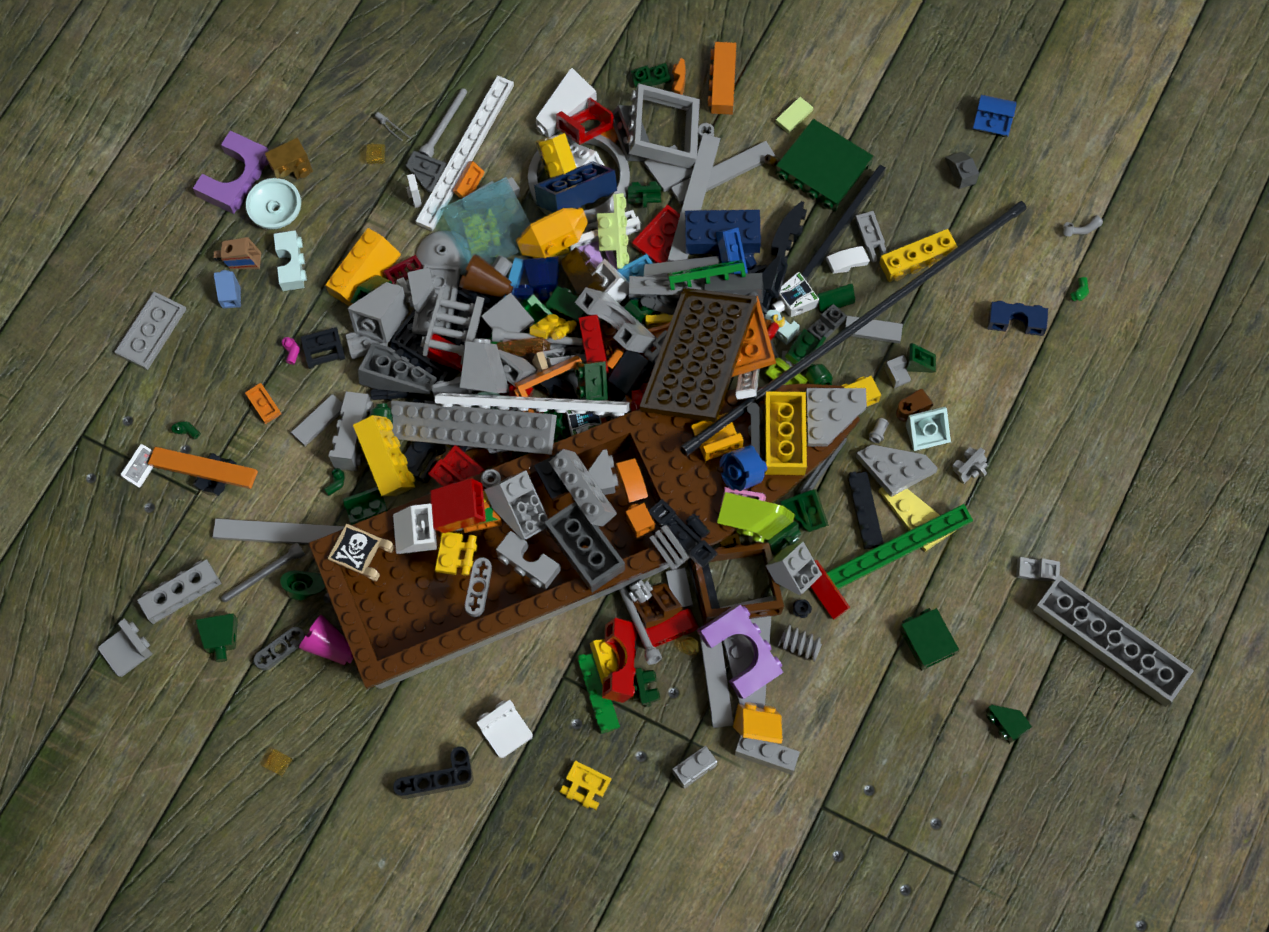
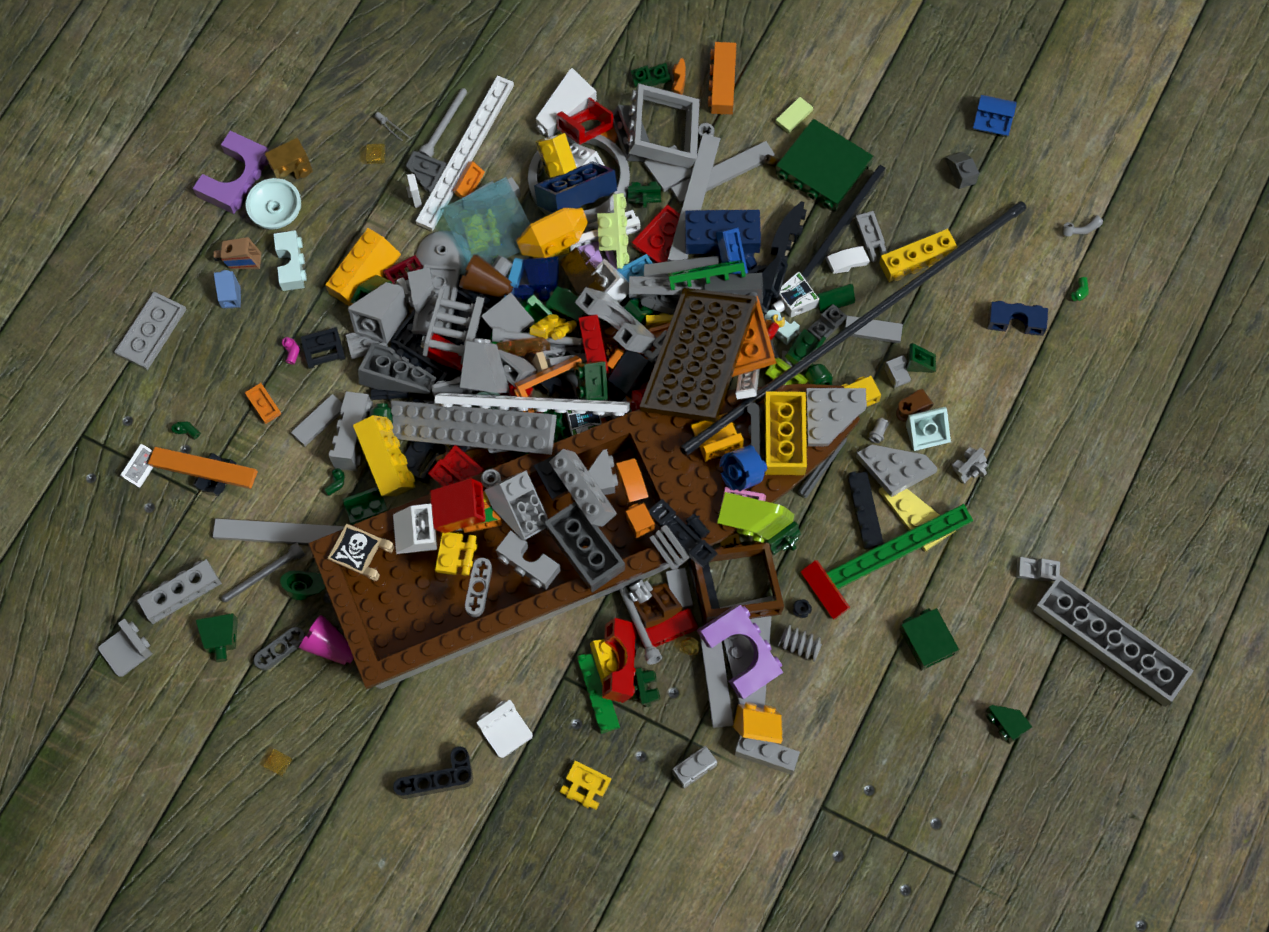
light grey slope [766,541,822,595] -> none
dark green wing [781,489,829,532] -> none

